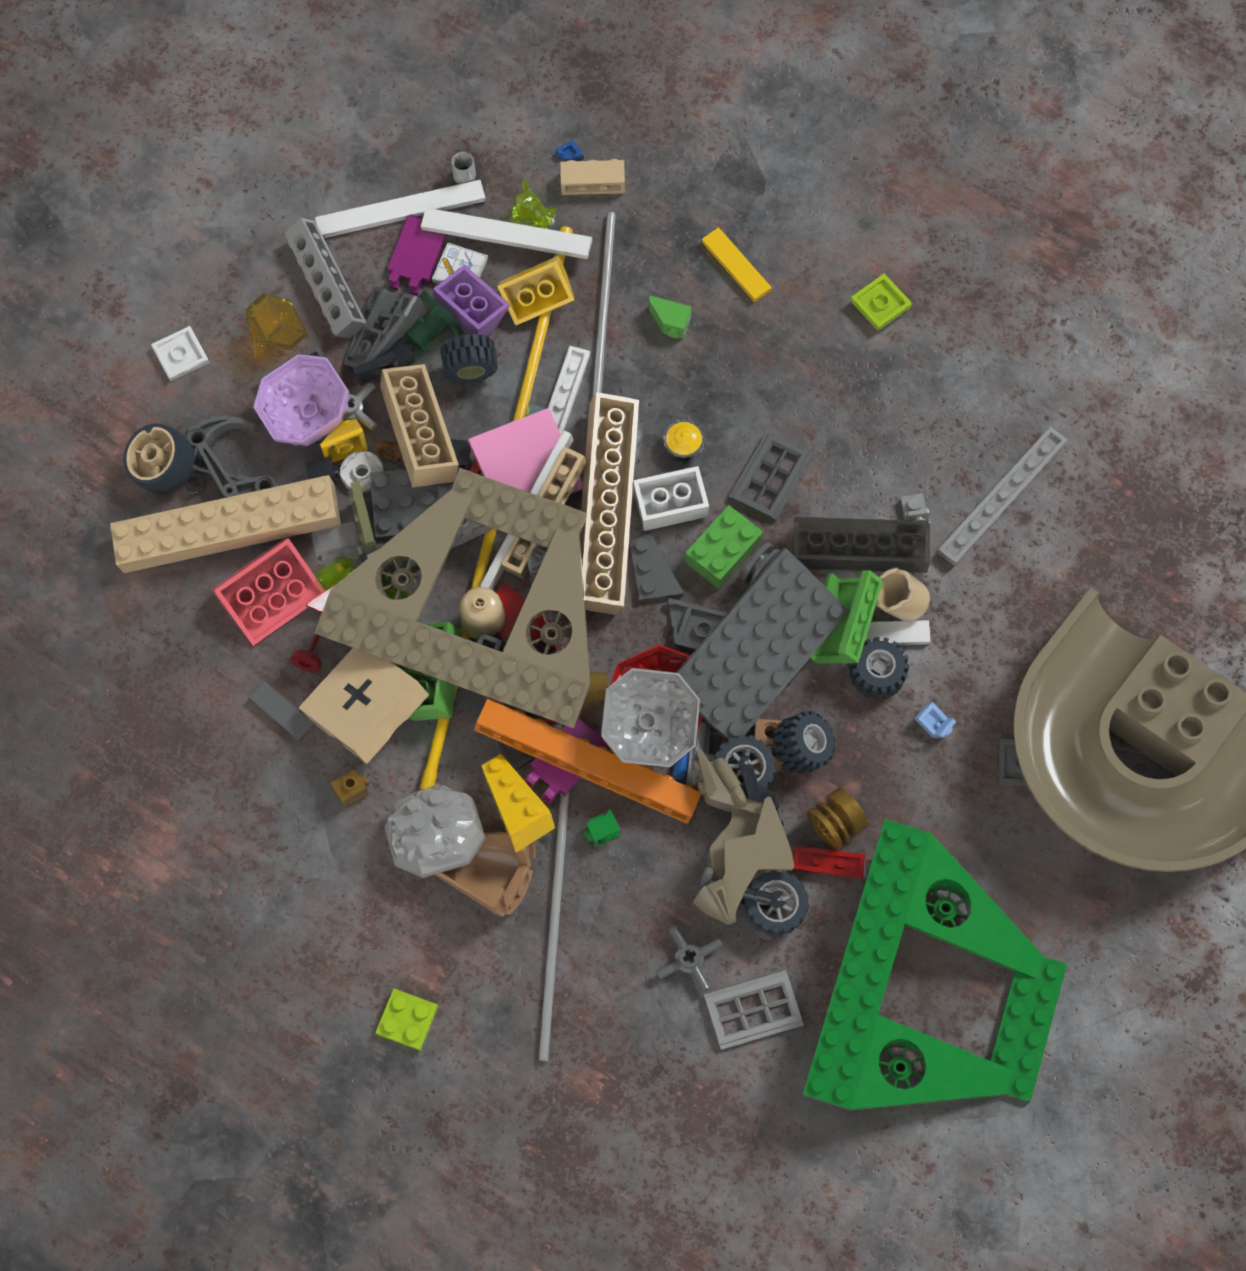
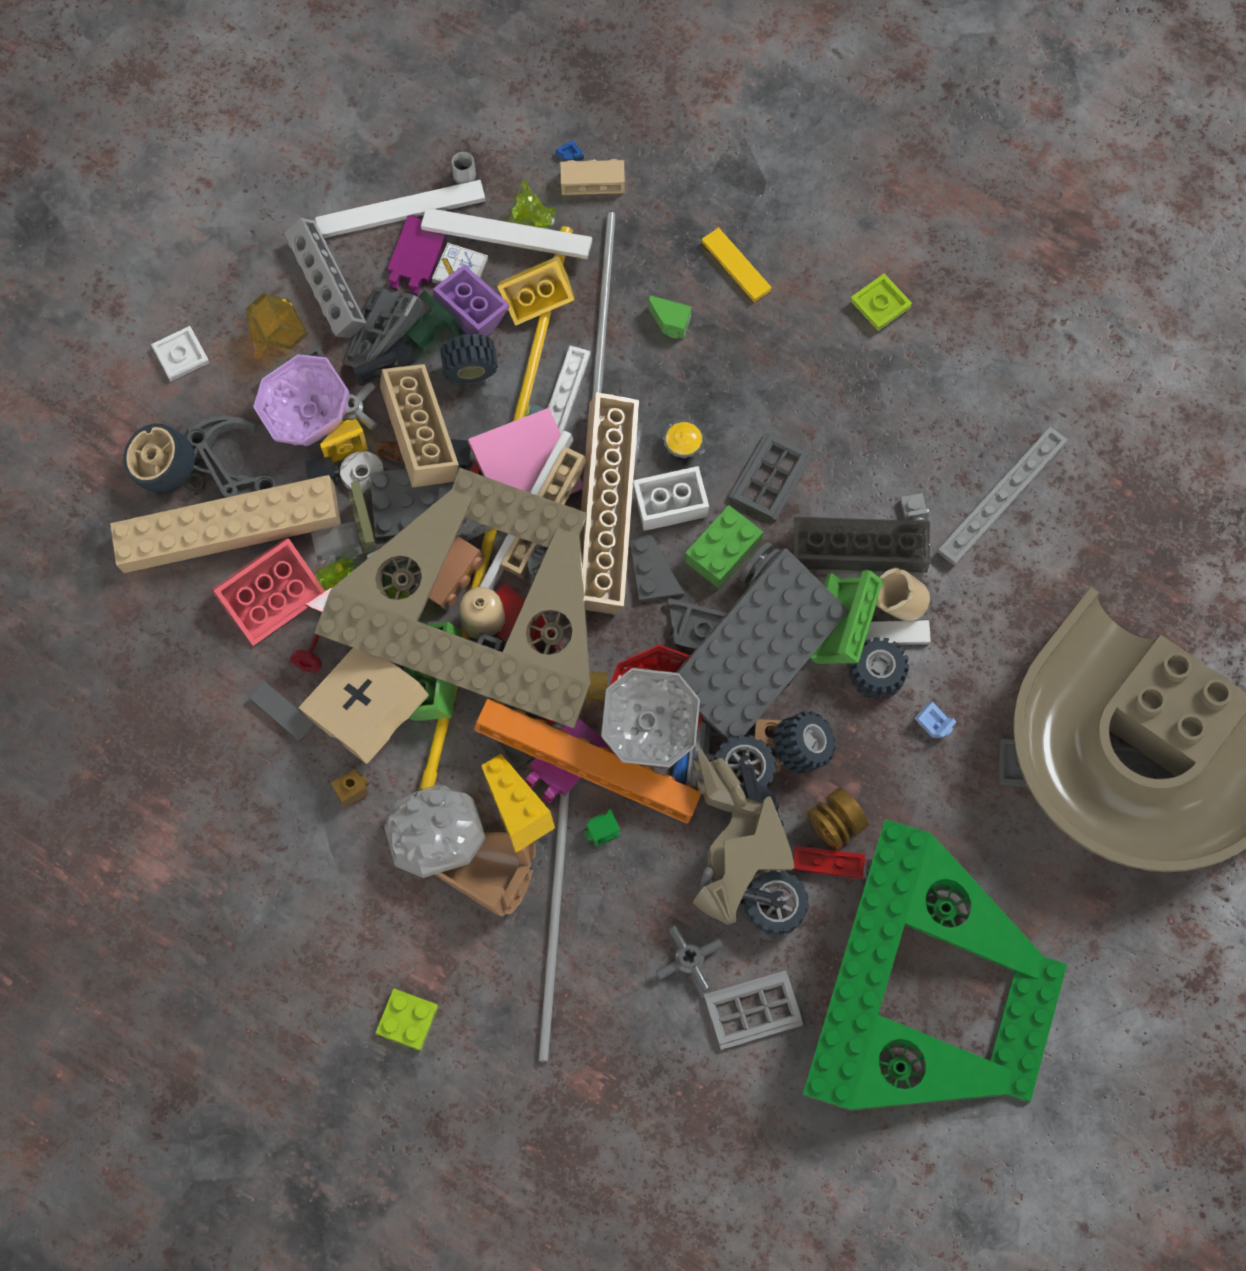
none -> nougat brick [428,536,485,611]

